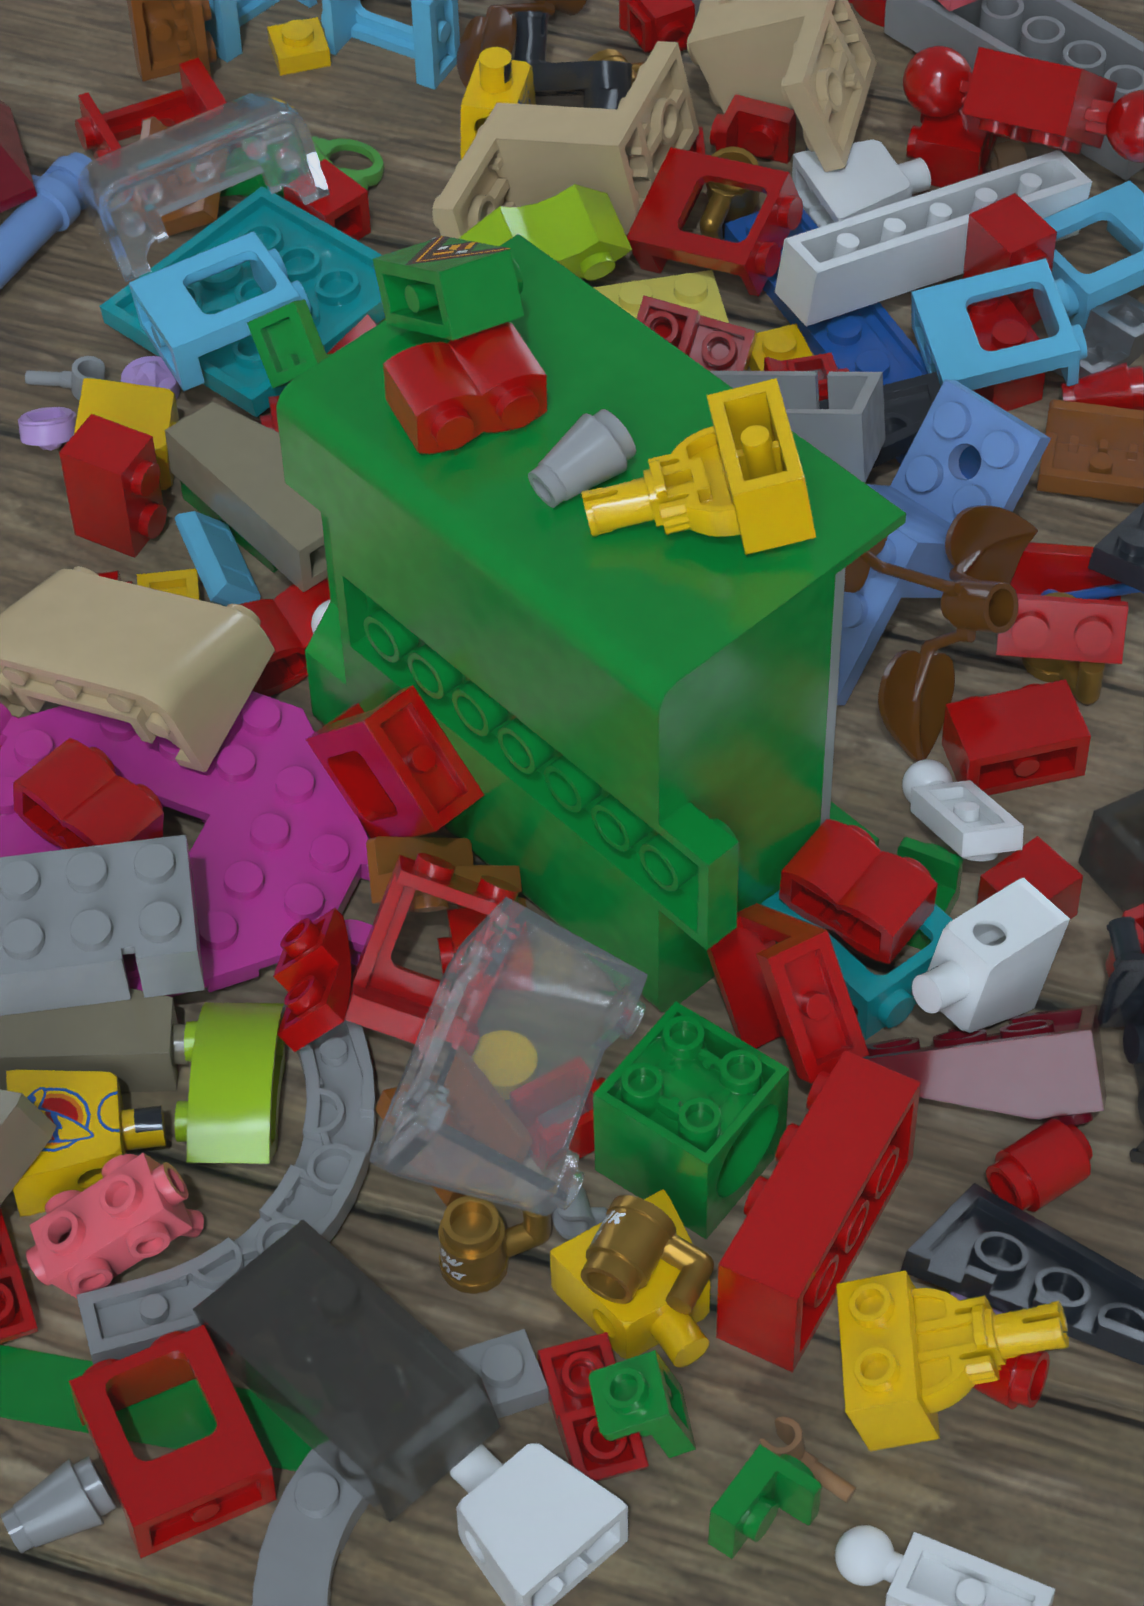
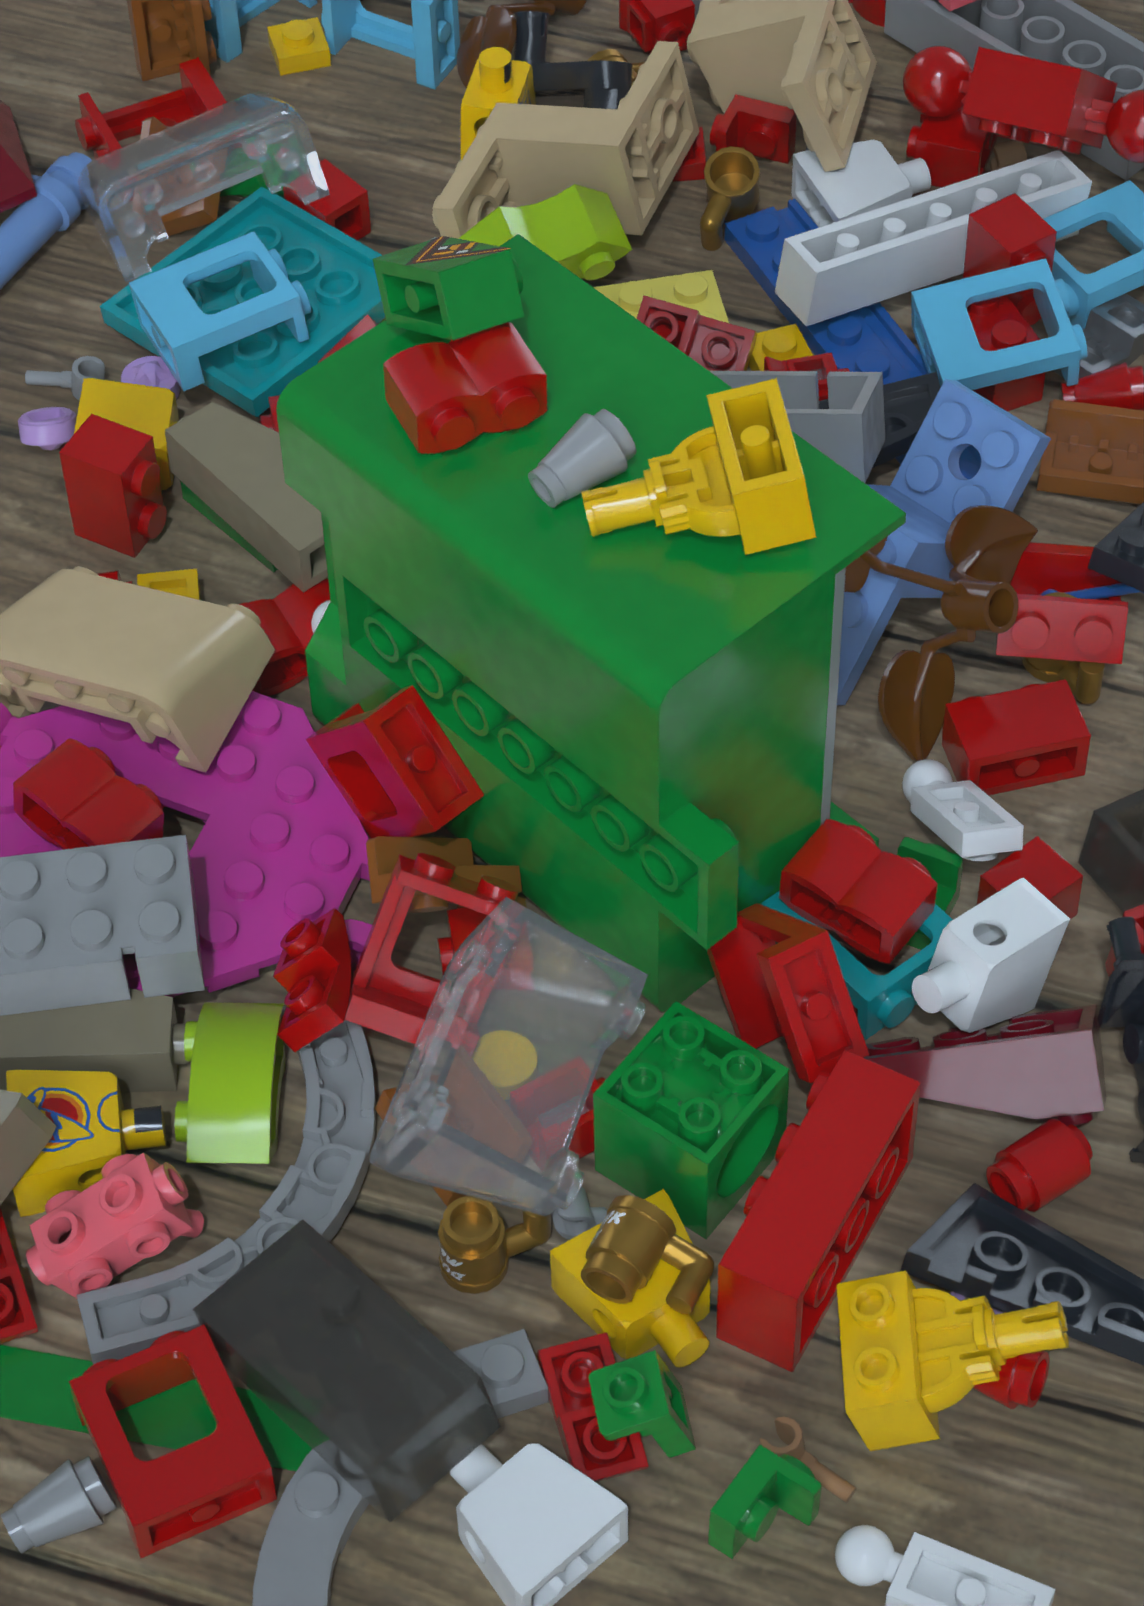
medium azure tile [174,511,261,607] -> none
green bracket [247,299,333,389] -> none
bright green piece [304,135,384,190] -> none
red window [627,147,803,296] -> none

